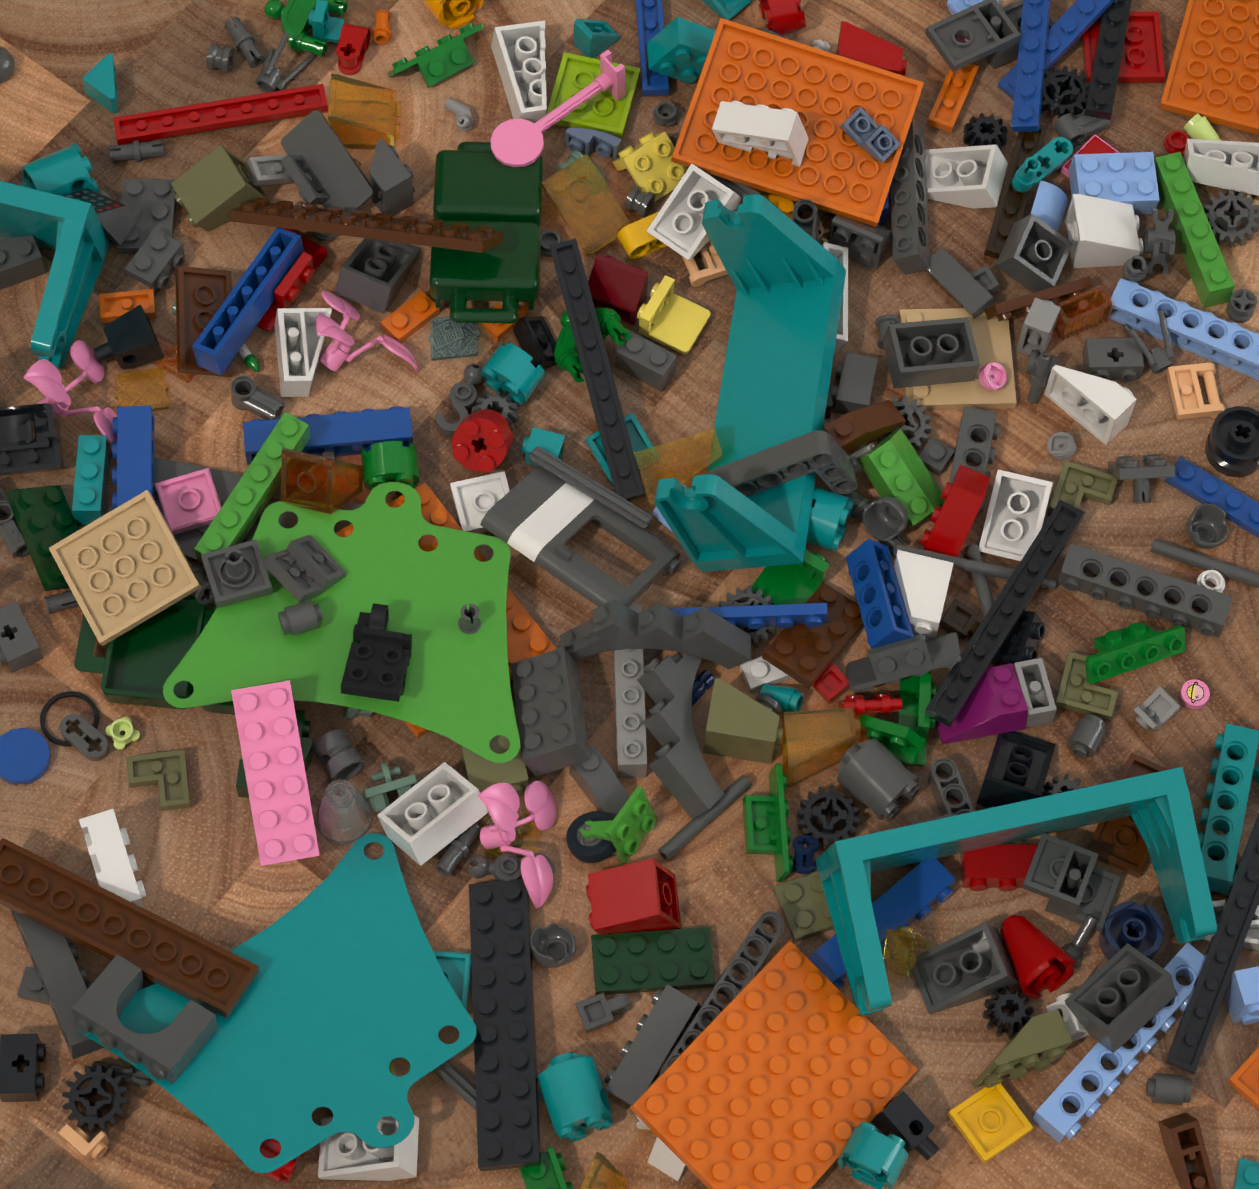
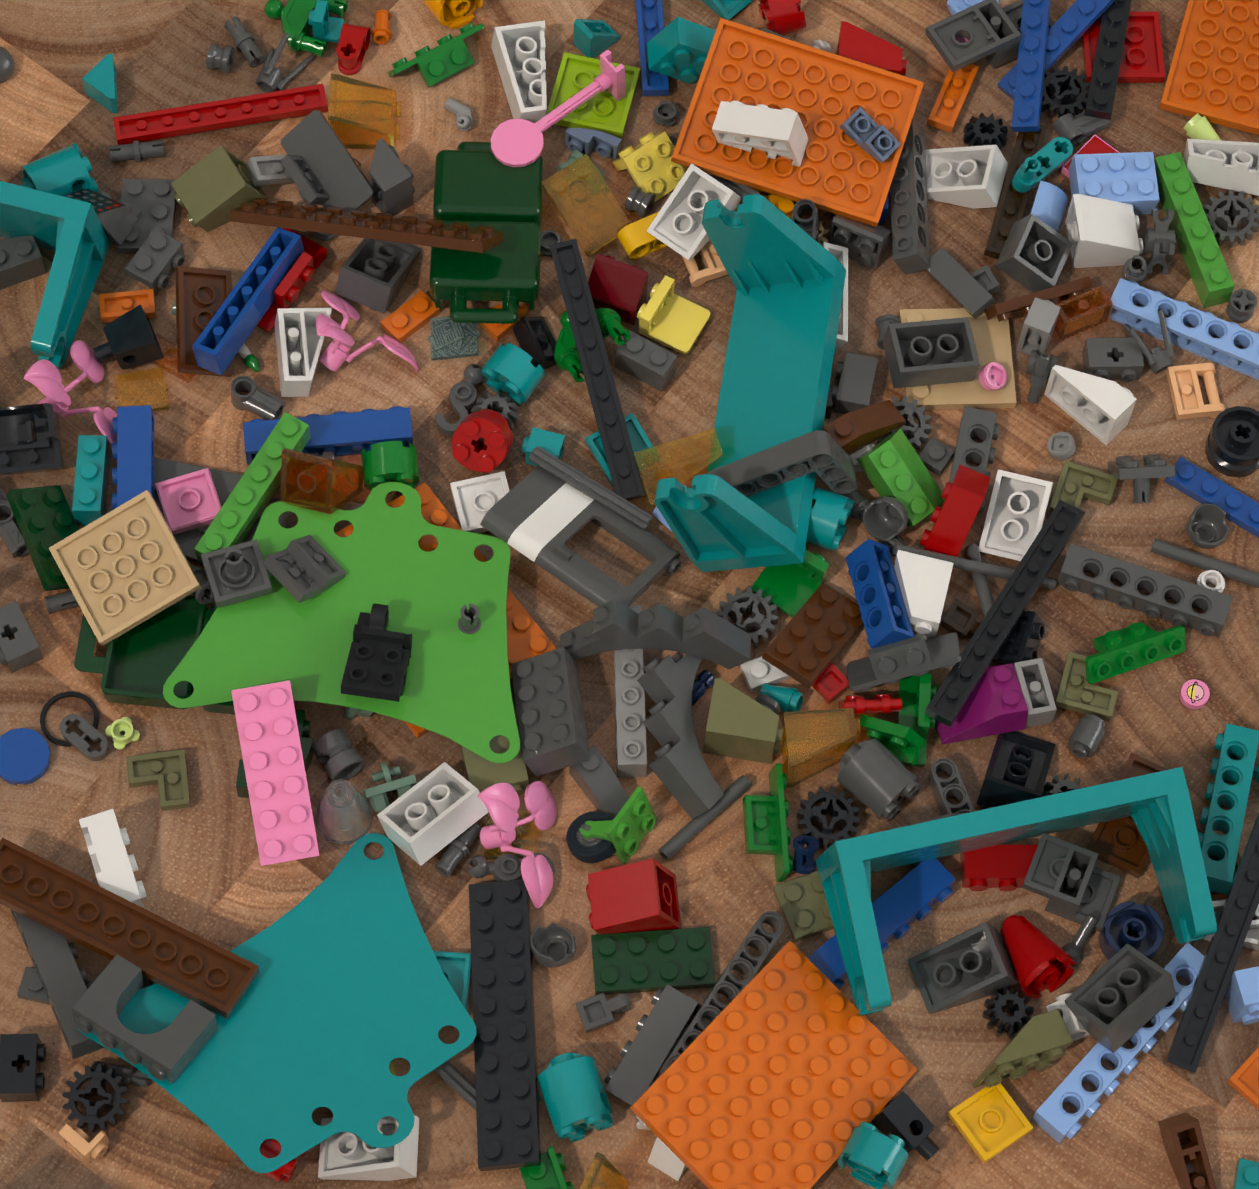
dark grey brick [278,600,323,636] -> none
blue plate [670,603,829,629] -> none
clear yellow bracket [883,926,931,976] -> none
light grey bracket [1133,686,1182,732] -> none
dark grey brick [1146,1073,1192,1105] -> none
red plate [1164,130,1189,155] -> none

